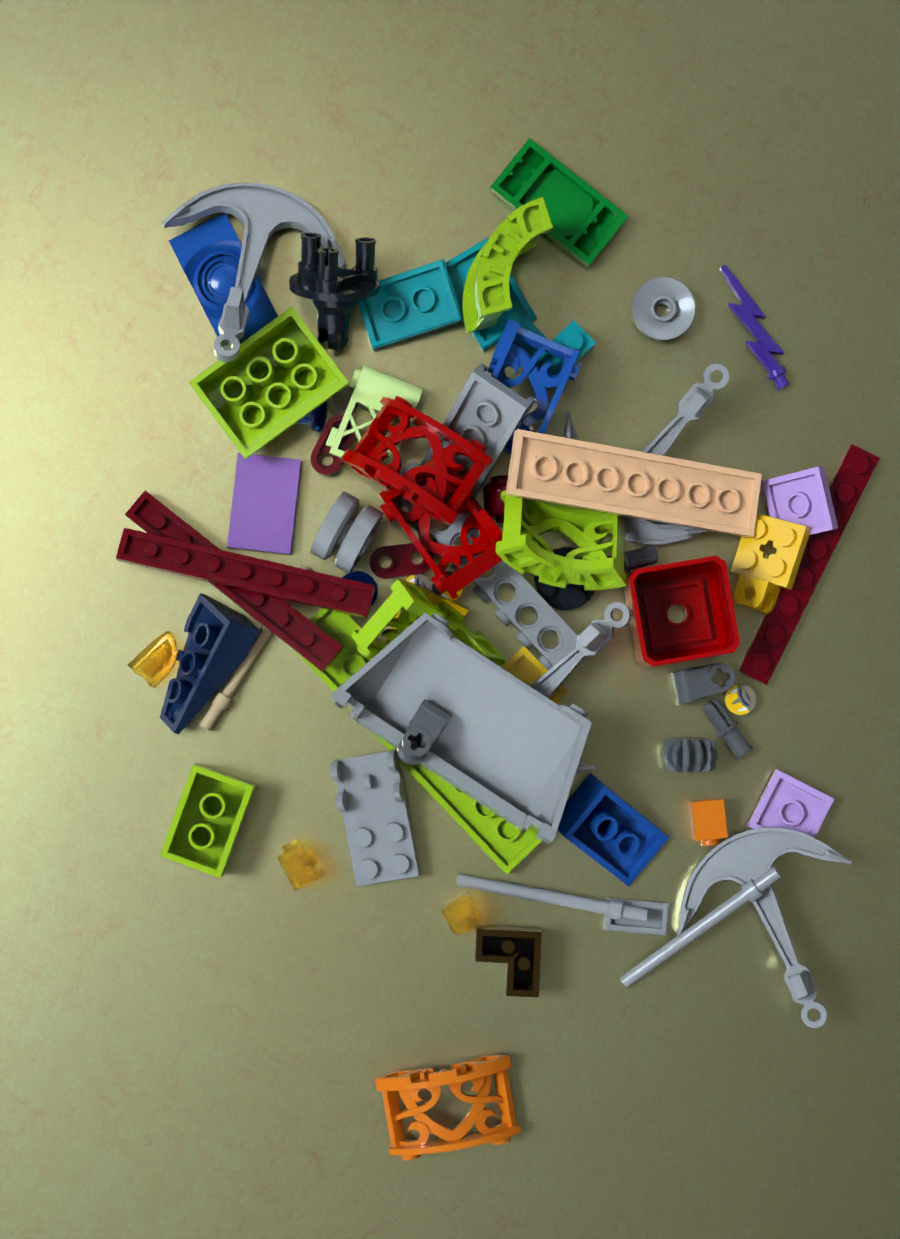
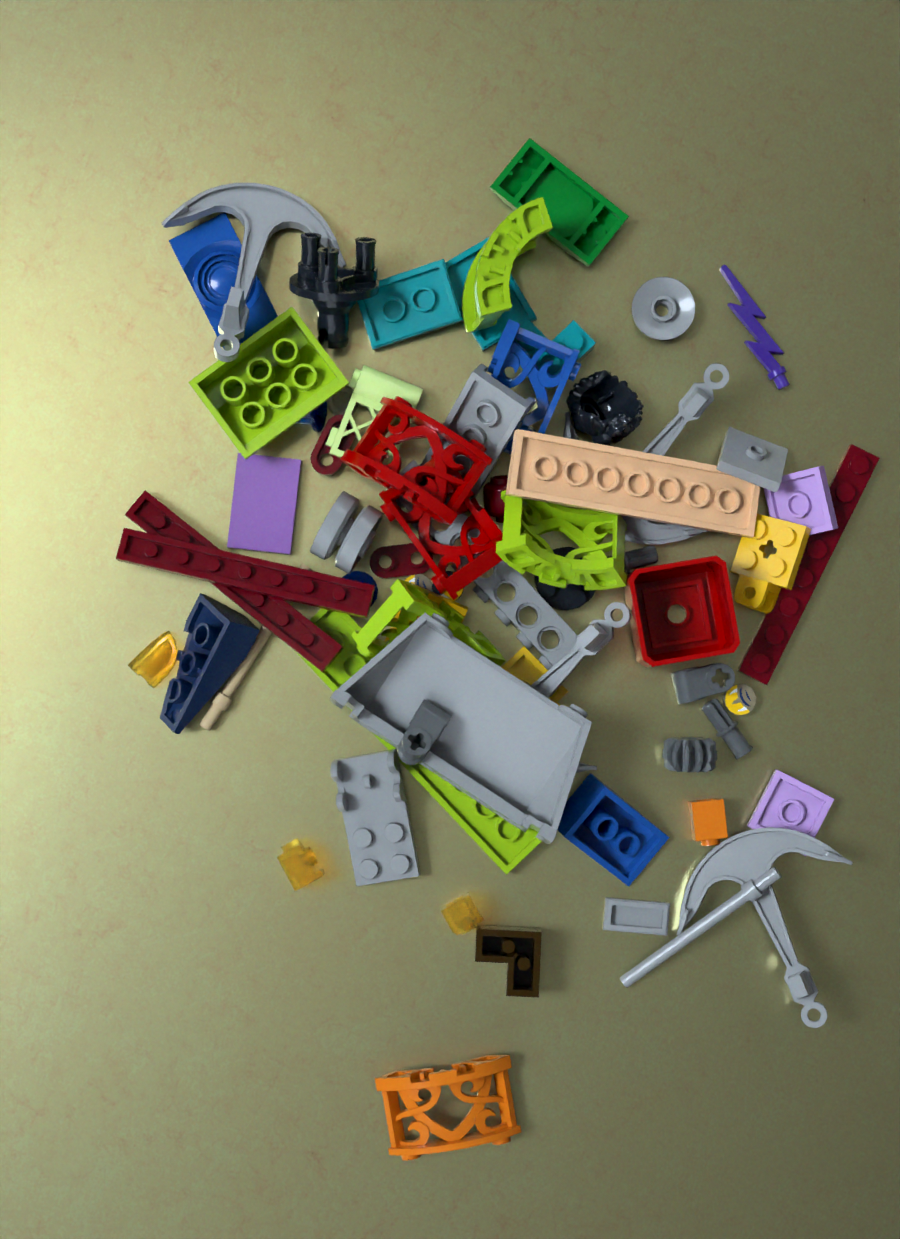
lime brick [159,763,257,878] -> none
light grey bar [456,873,648,922] -> none
none -> black hair [565,370,644,445]
none -> light grey plate [716,427,788,492]

